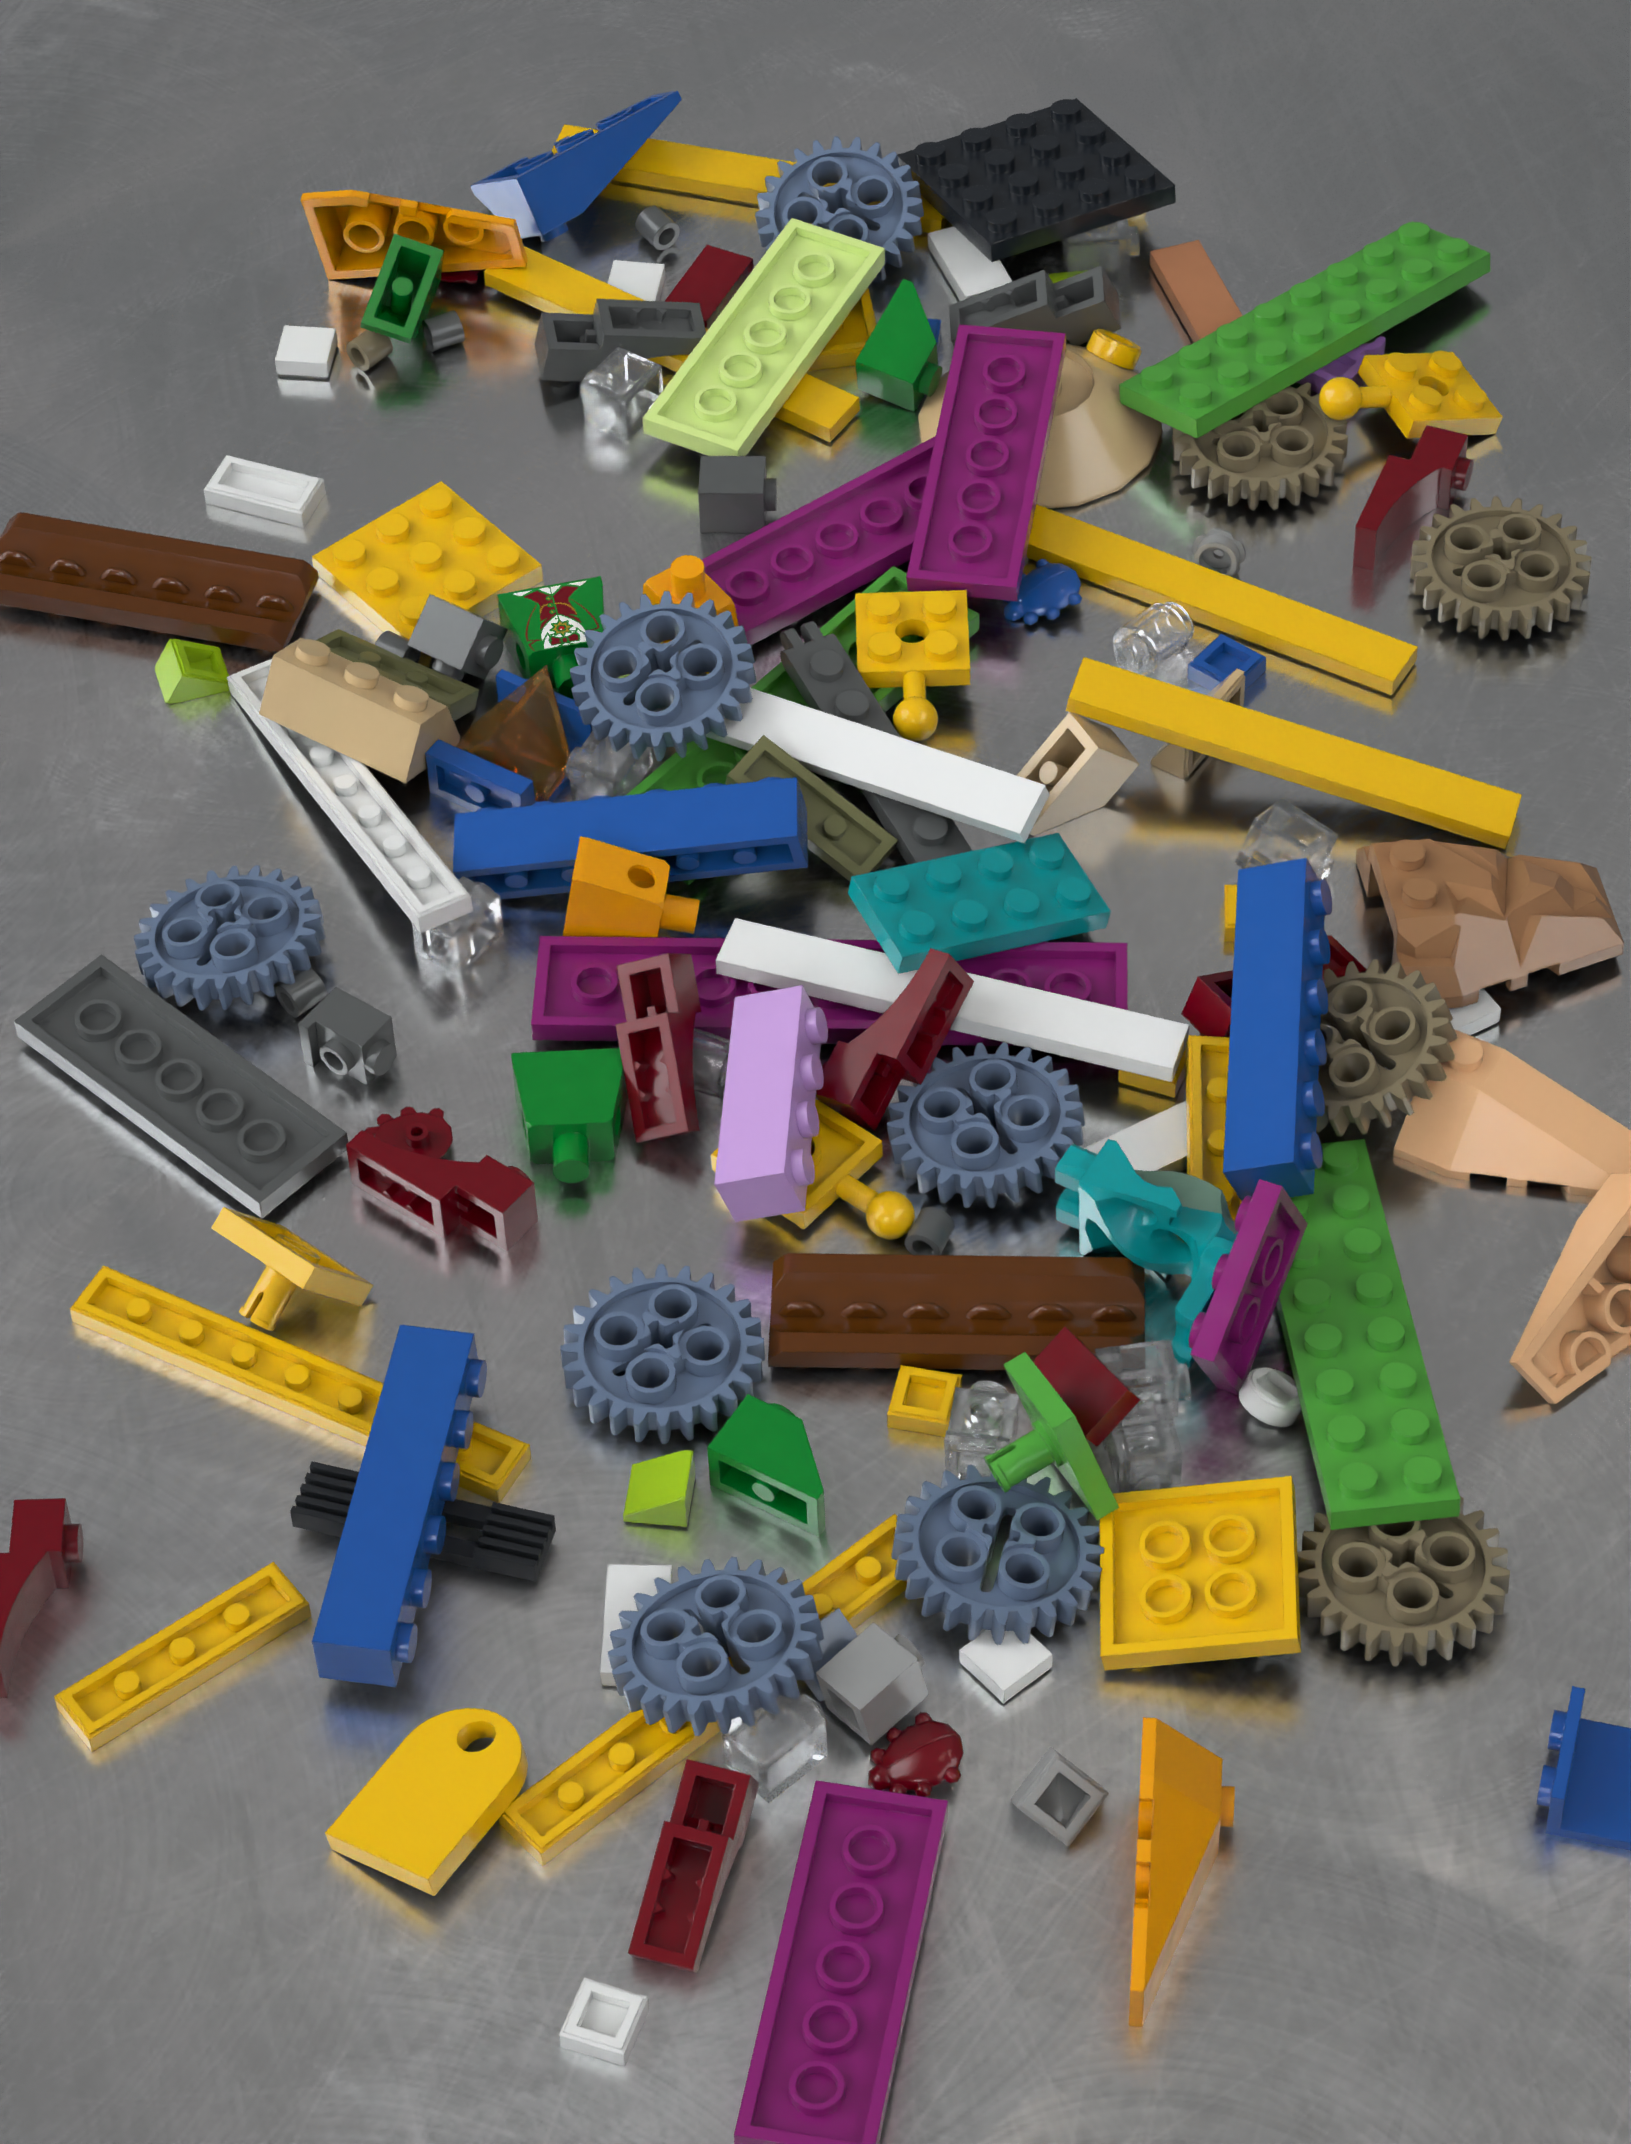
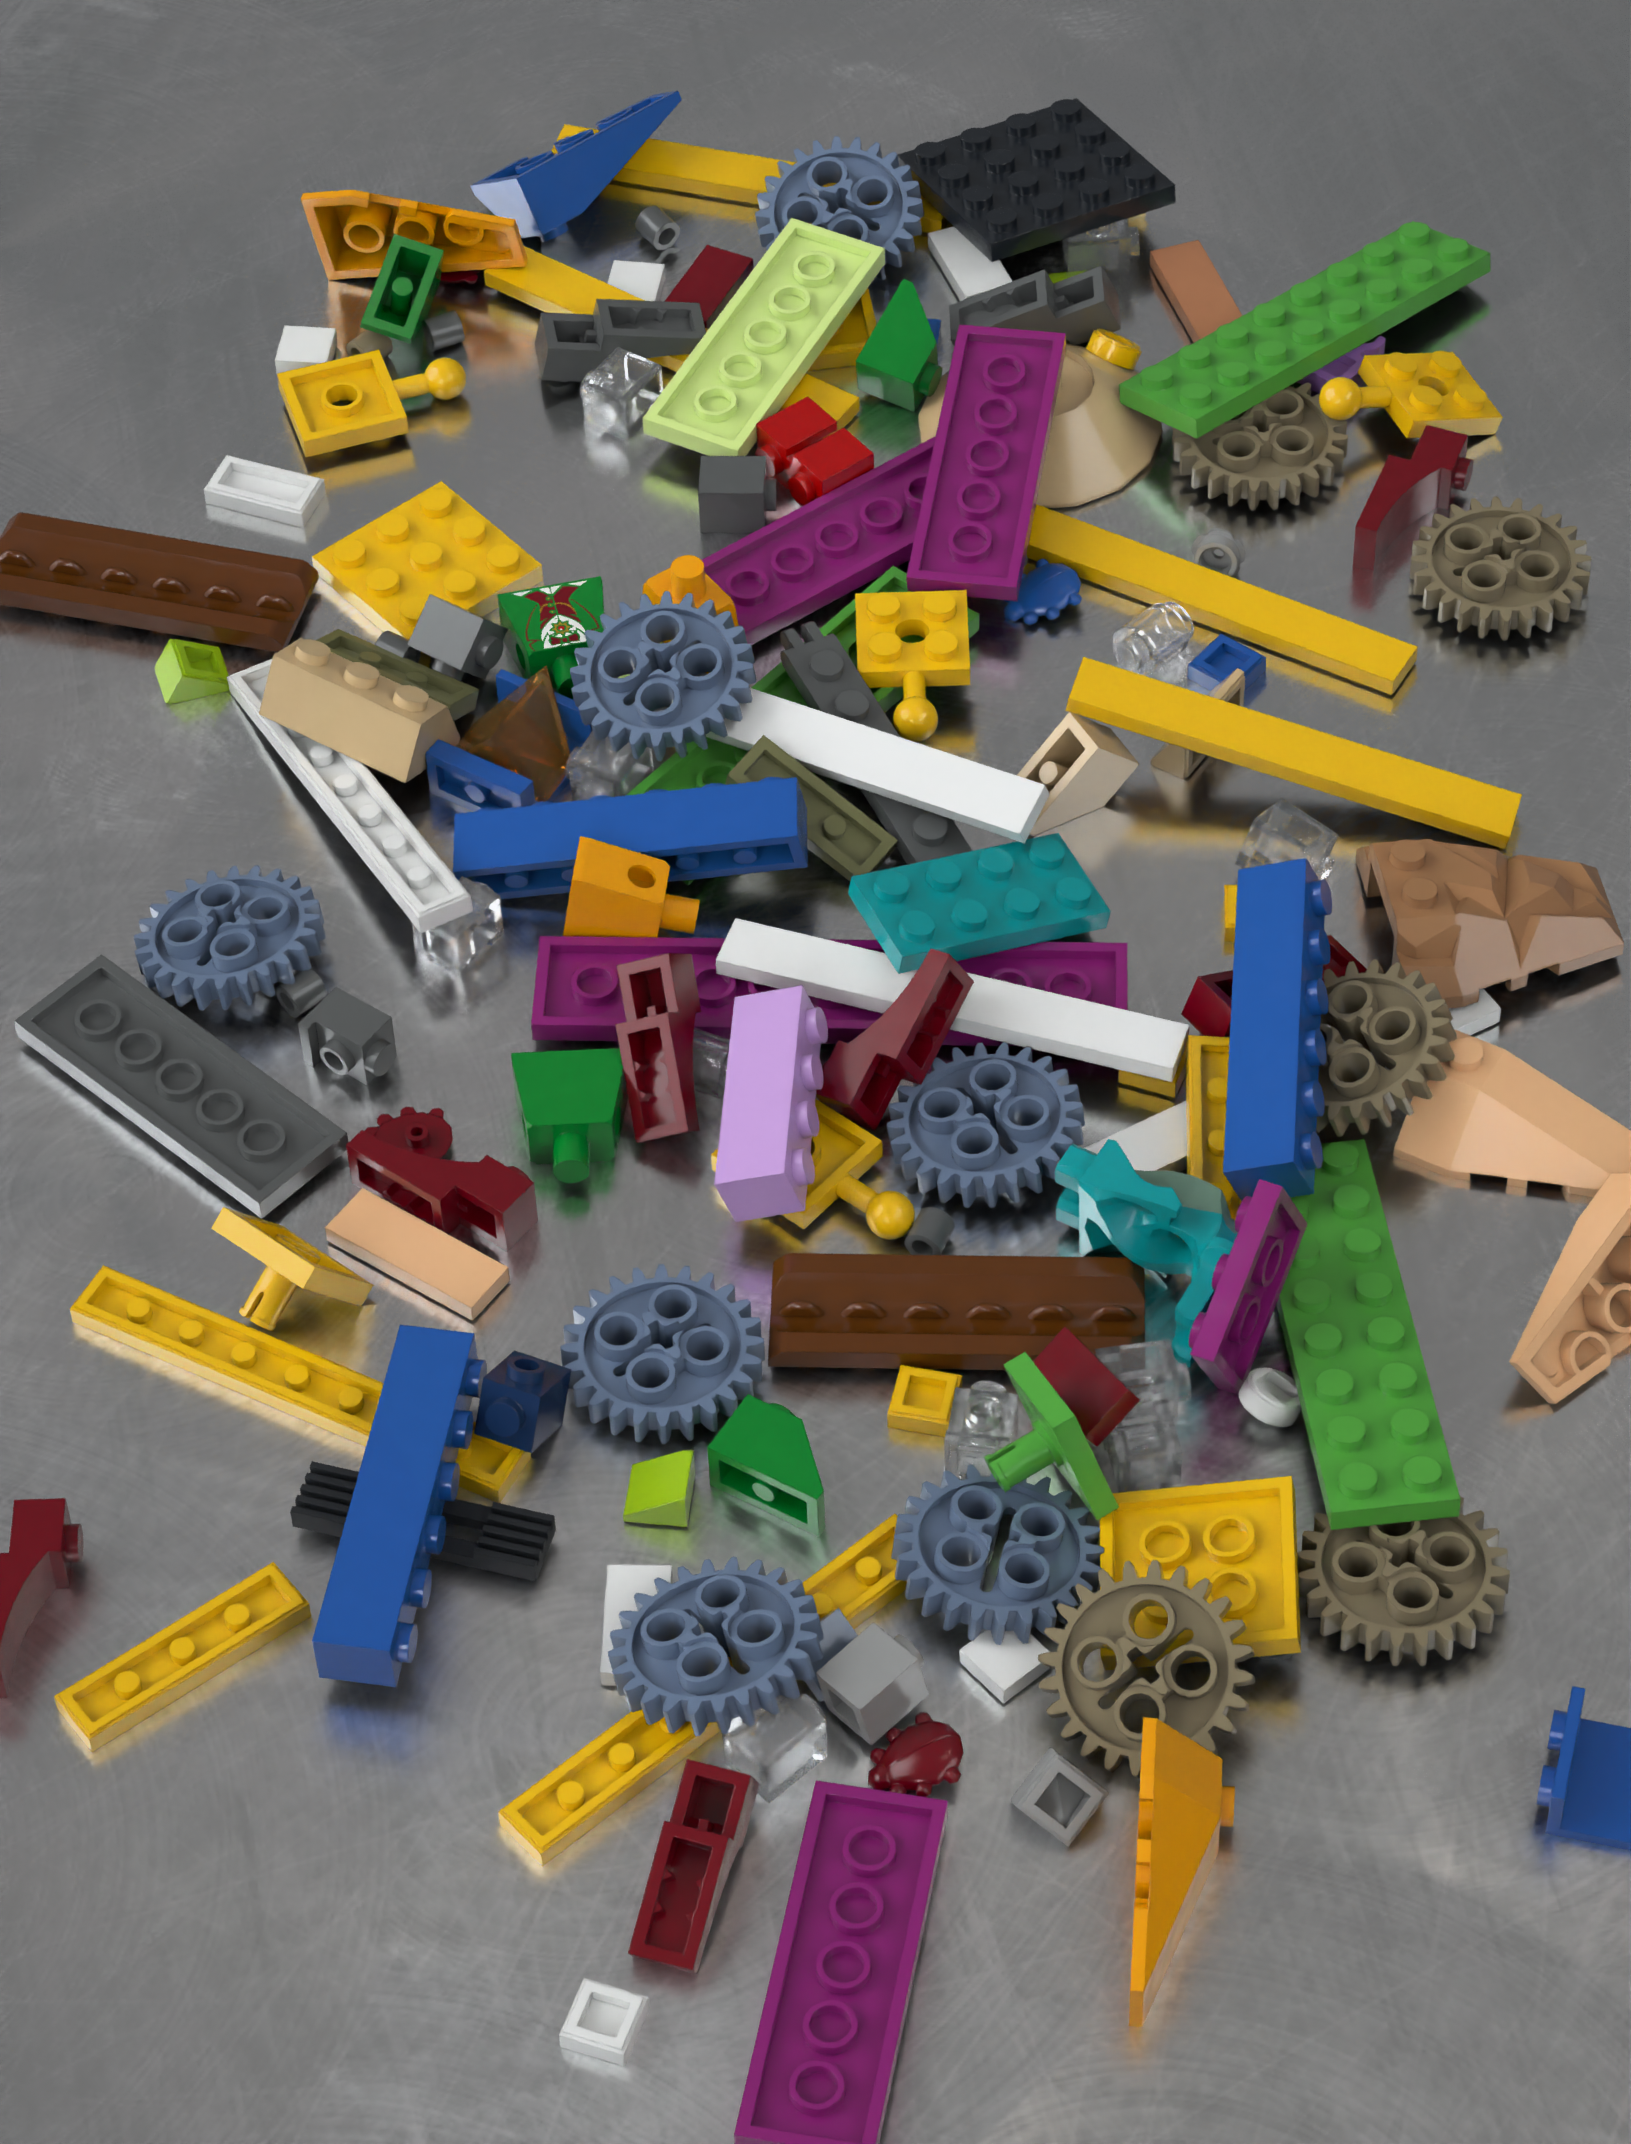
yellow tile [325,1708,528,1896] -> none
none -> yellow plate [277,350,466,457]
none -> light nougat tile [325,1188,510,1321]
none -> dark blue brick [474,1350,572,1453]
none -> red piece [755,396,874,506]
none -> dark tan gear [1038,1560,1256,1779]

